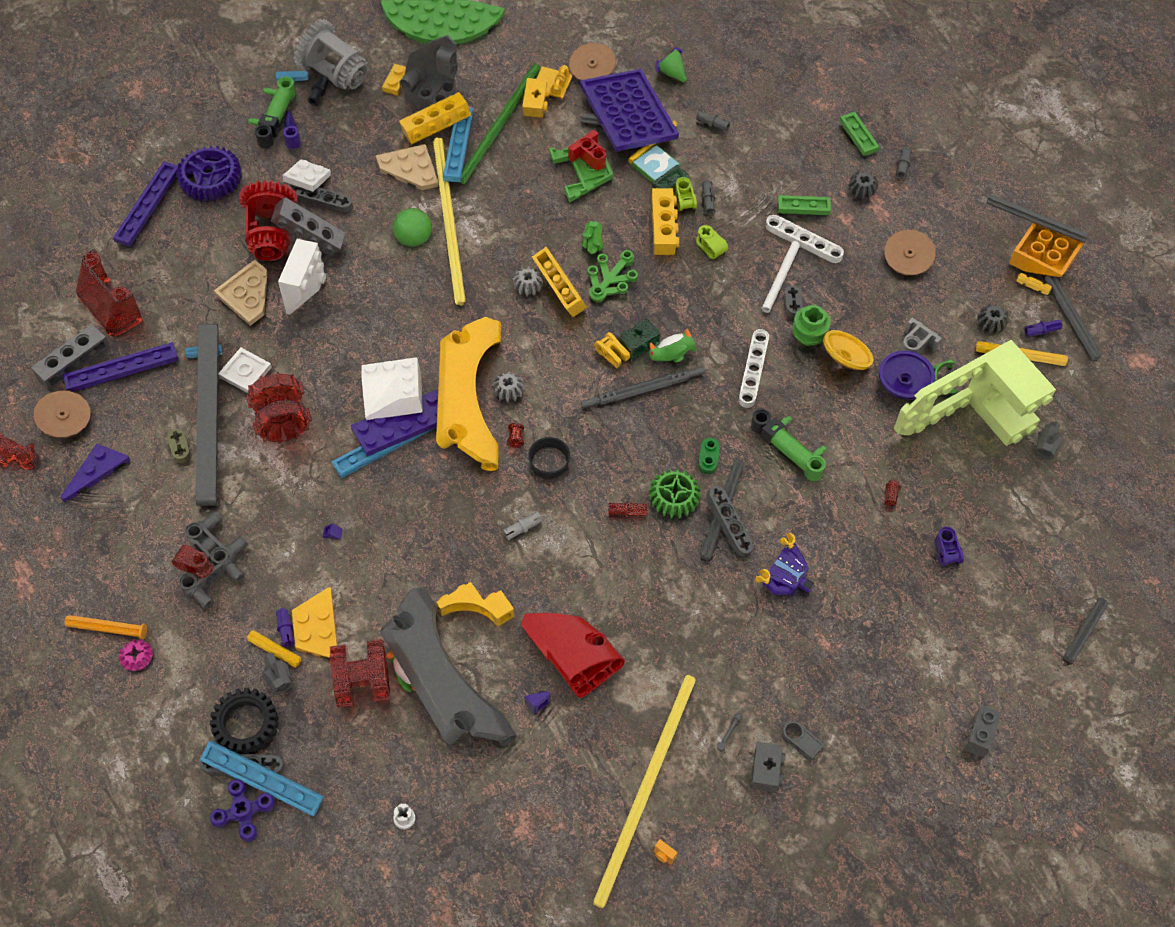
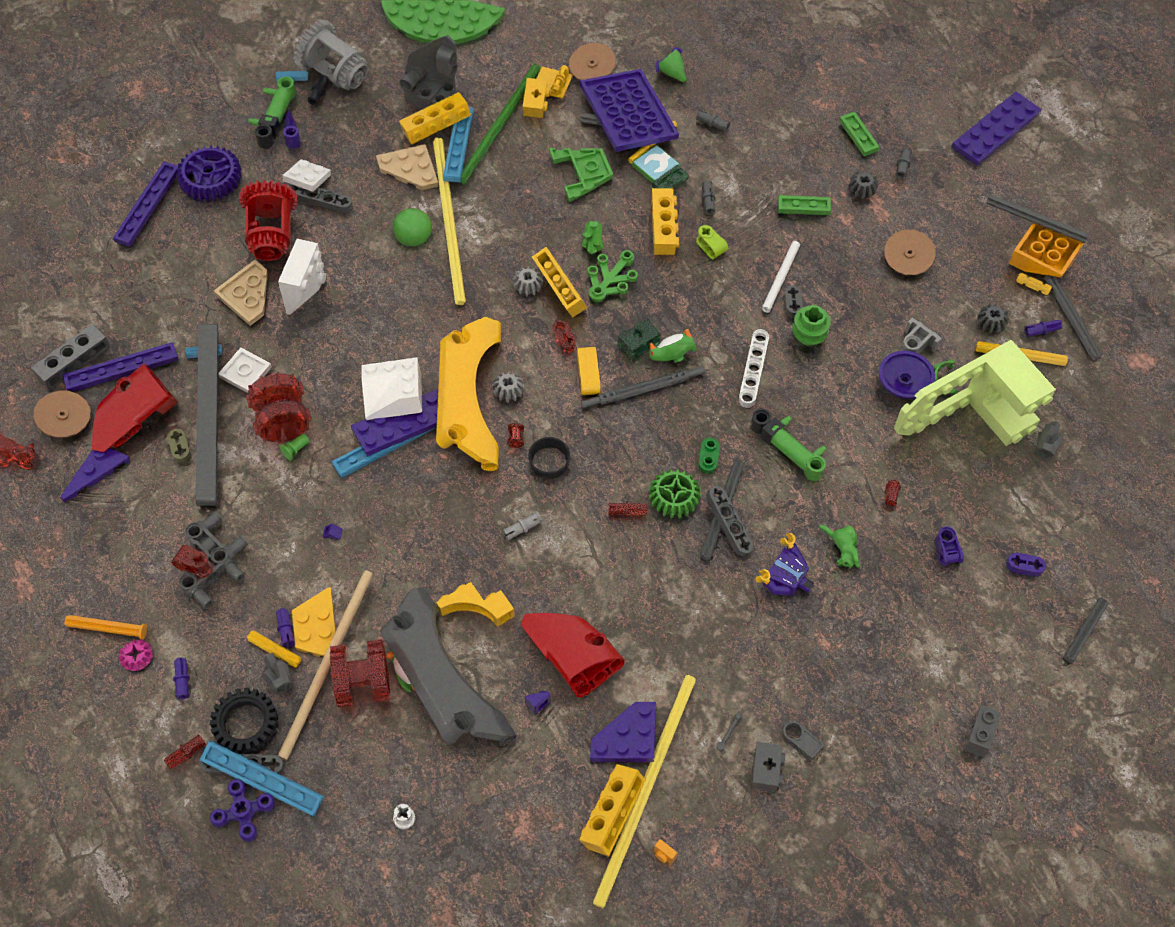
clear red windscreen [76,248,143,336] -> none
flat silver brick [271,197,345,256] -> none
yellow plate [382,64,406,96] -> none
red tile [568,130,606,170] -> none
yellow piece [594,332,630,368] -> none
lime piece [675,177,697,211] -> none
white beam [766,215,844,263] -> none
yellow dish [823,330,874,370] -> none
none -> red panel [92,363,178,452]
none -> clear red axle [164,734,206,769]
none -> dark purple axle [173,657,190,699]
none -> tan piece [278,570,373,761]
none -> bright green pin [279,433,310,461]
none -> clear red beam [552,320,576,353]
none -> yellow beam [577,347,601,395]
none -> yellow brick [579,764,646,856]
none -> dark purple plate [590,702,656,762]
none -> bright green animal [819,525,860,568]
none -> dark purple plate [951,91,1042,166]
none -> dark purple beam [1006,553,1046,577]

